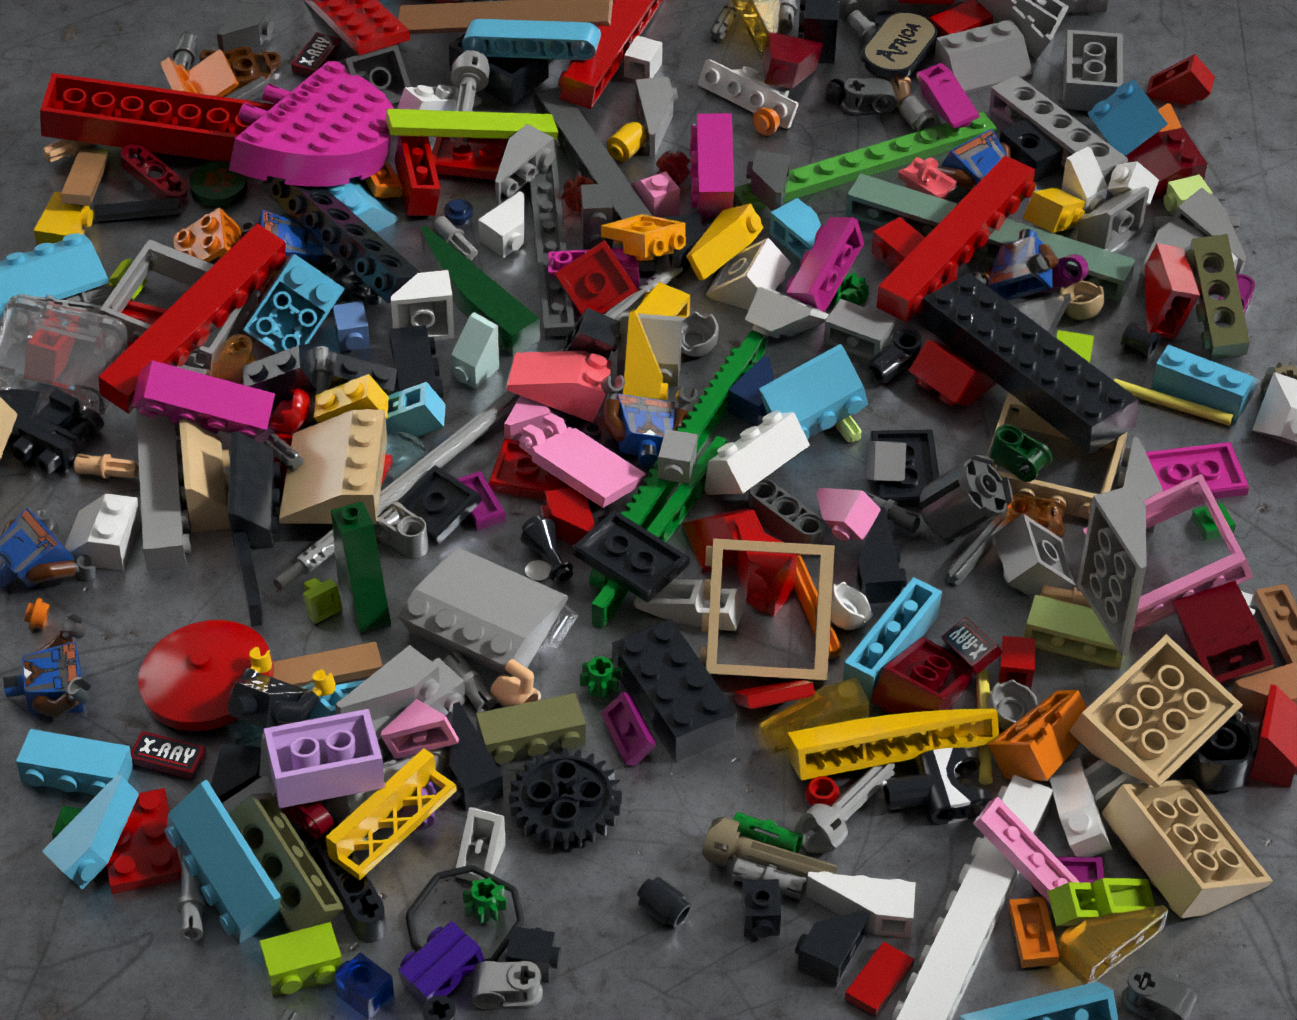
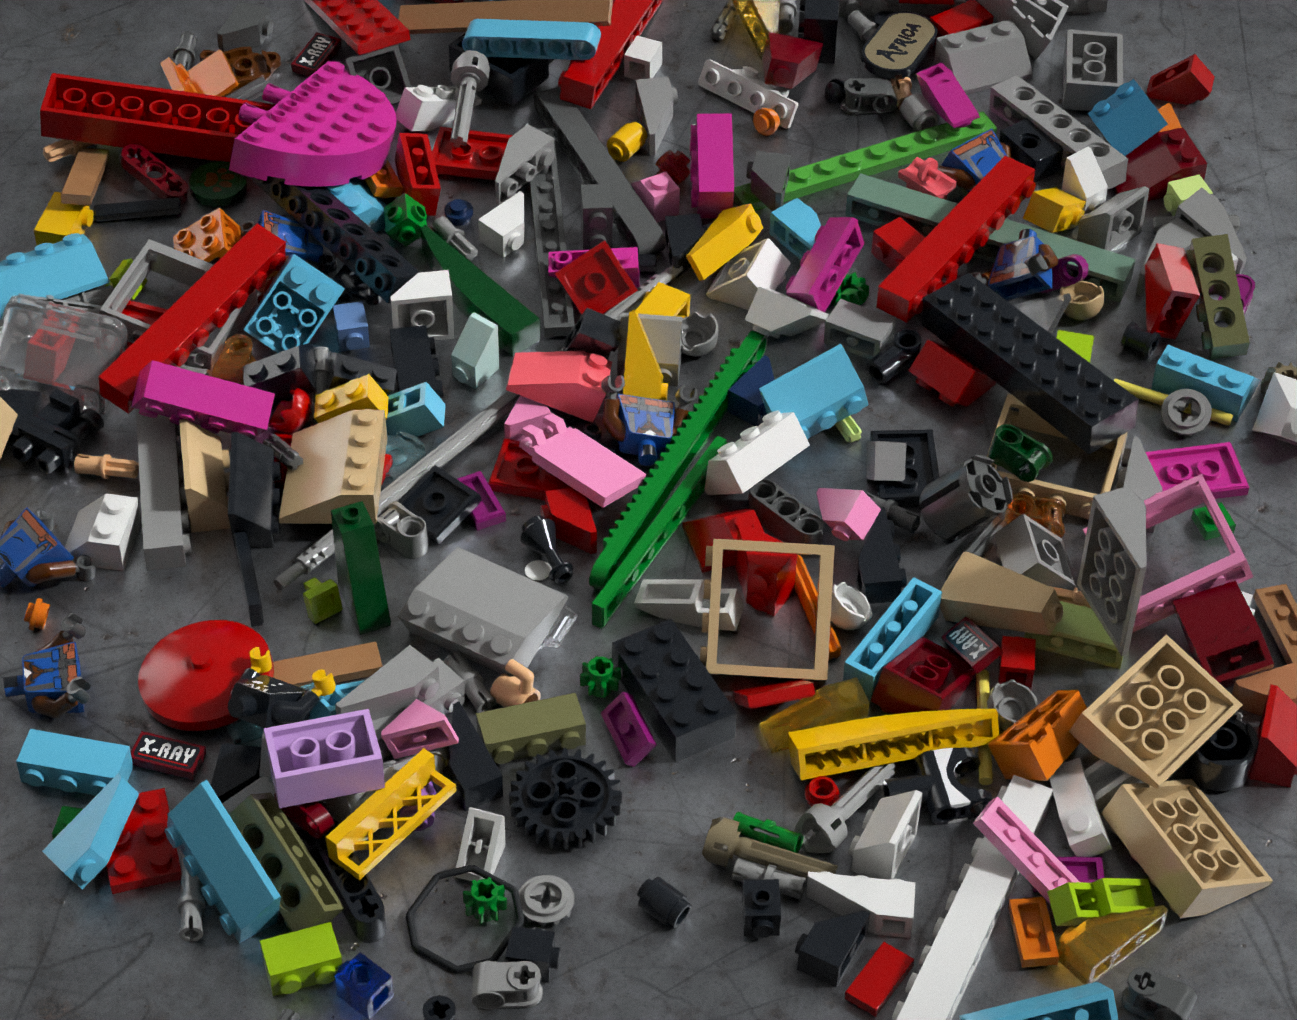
lime tile [385,109,558,140] -> none
dark purple brick [397,921,485,1004] -> none
clear red gear [561,175,594,212] -> none
black tile [572,510,690,603] -> none
light orange plate [601,214,686,261] -> none
light grey brick [658,429,697,484] -> none
white brick [1107,162,1159,205] -> none
none -> green brick [384,193,427,247]
none -> light grey gear [518,875,574,927]
none -> white slope [848,790,922,880]
none -> tan slope [940,551,1063,636]
none -> light grey gear [1161,389,1212,436]

